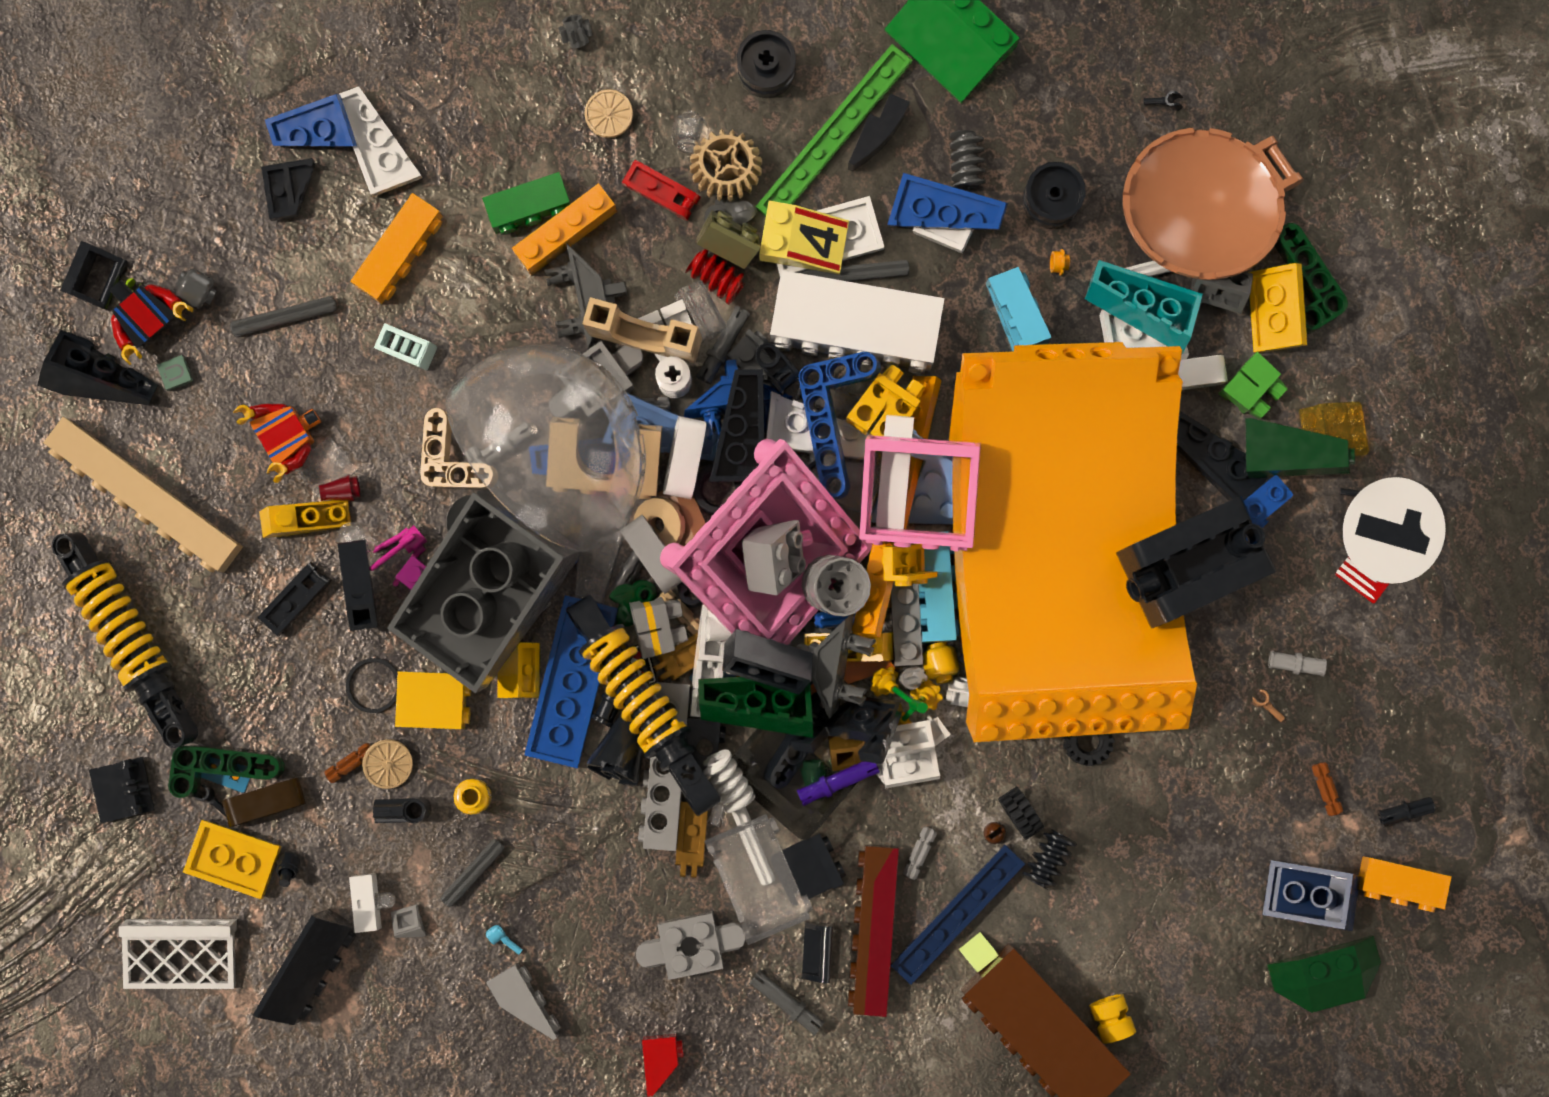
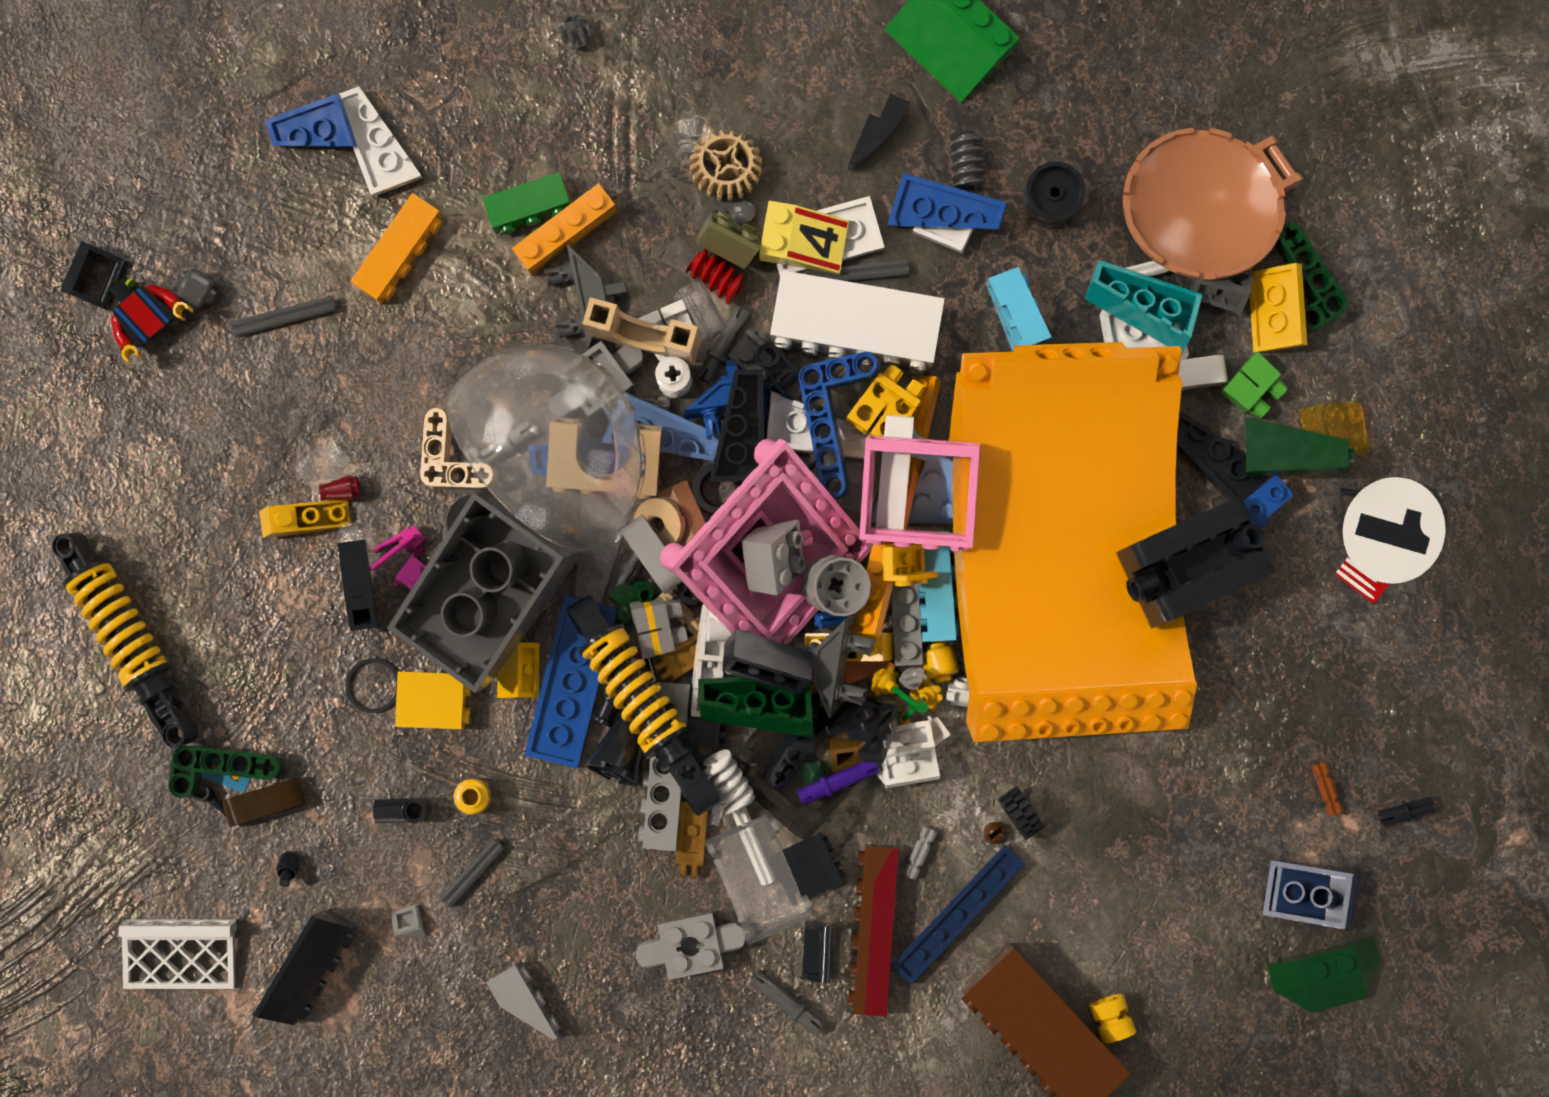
black wedge [37,330,158,405] -> none
tan brick [43,417,244,573] -> none
black hinge [89,757,155,824] -> none
sand green tile [157,355,193,391] -> none
yellow plate [183,819,282,899] -> none
torso [233,403,321,483] -> none
black plate [257,562,332,636] -> none
black wing [261,158,315,221] -> none
dark orange axle [324,743,371,783] -> none
white piece [349,873,396,933] -> none
tan wheel [362,739,413,789] -> none
light aqua slope [374,323,437,370] -> none
medium azure hand [486,925,523,955] -> none
tan wheel [584,89,633,138] -> none
red plate [622,160,701,221] -> none
red slope [642,1033,684,1097] -> none
white beam [663,416,706,499] -> none
black wheel [737,30,796,98] -> none
bright green tile [756,44,913,216] -> none
yellowish green slope [959,932,999,973] -> none
black piece [1022,829,1077,890] -> none
light orange plate [1050,249,1070,276] -> none
black tyre [1062,734,1115,766] -> none
black hand [1144,91,1183,111] -> none
medium nougat hand [1252,689,1285,722] -> none
light grey pin [1268,650,1327,677] -> none
light orange brick [1359,856,1451,913] -> none

